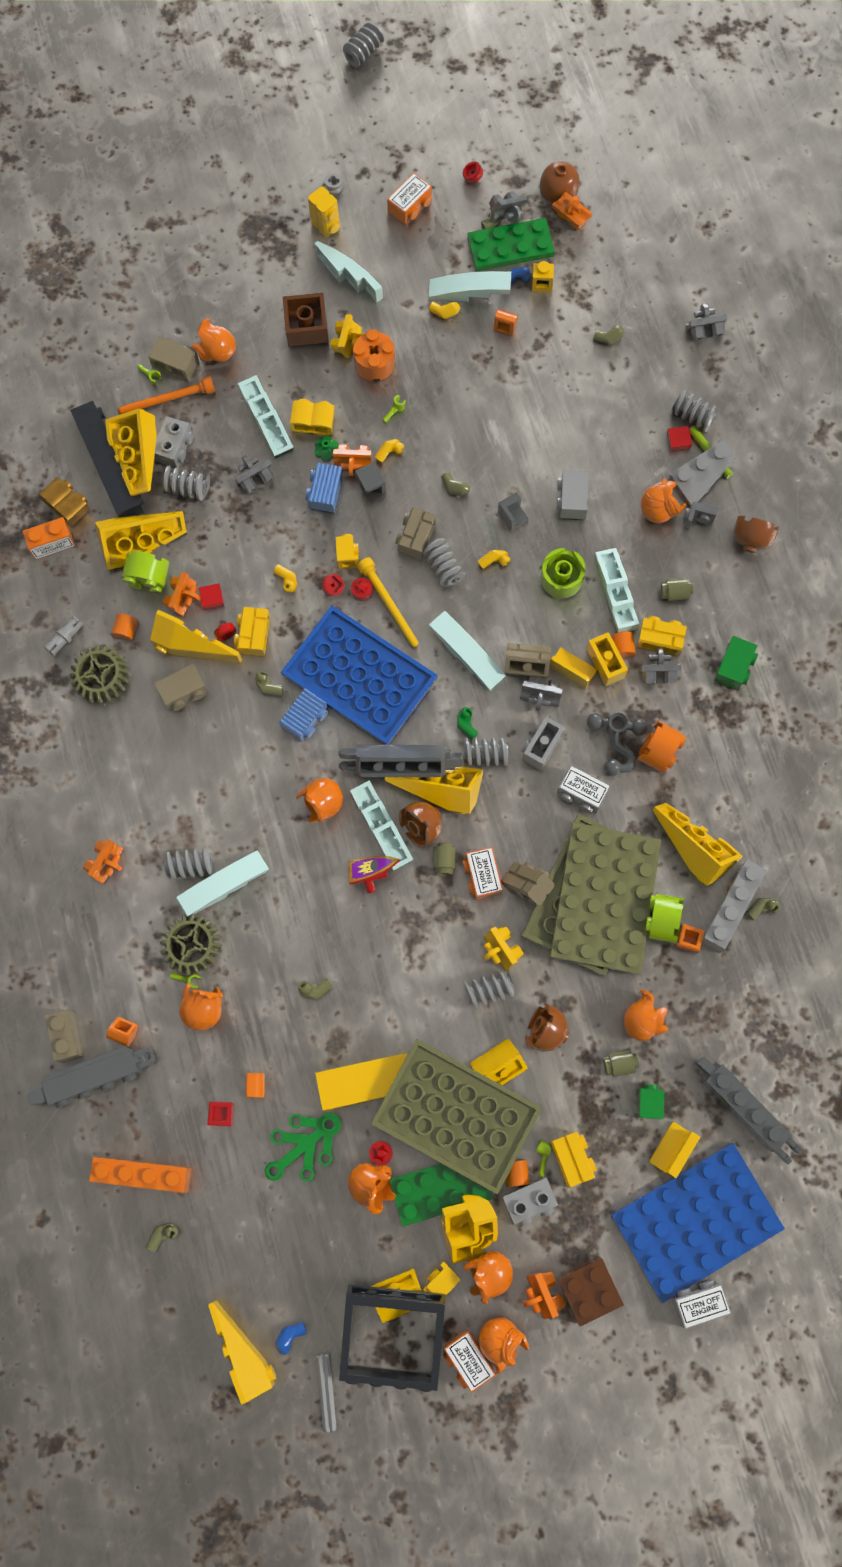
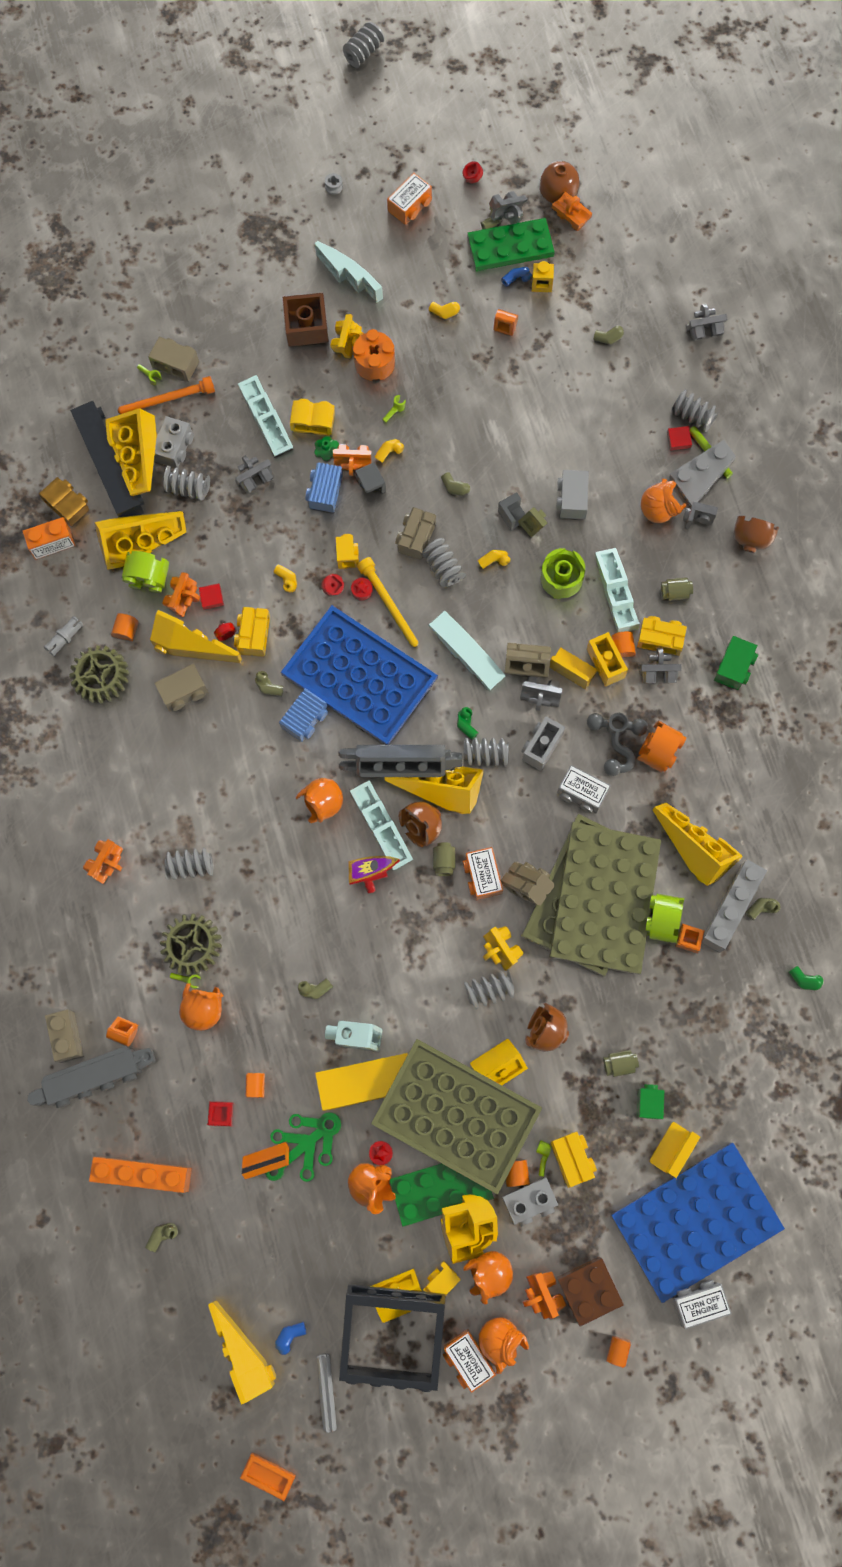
light aqua slope [176,850,269,918] -> none
orange hair [192,318,236,363] -> none
yellow brick [308,187,340,237] -> none
light aqua slope [429,271,511,302] -> none
orange hair [624,990,669,1041] -> none
dark grey hinge [695,1056,802,1165] -> none
none -> orange tile [240,1452,296,1501]
none -> orange tile [242,1142,289,1179]
none -> light aqua torso [325,1021,383,1052]
none -> olive tile [518,507,547,537]
none -> orange brick [606,1336,631,1368]
none -> green arm [789,966,824,991]

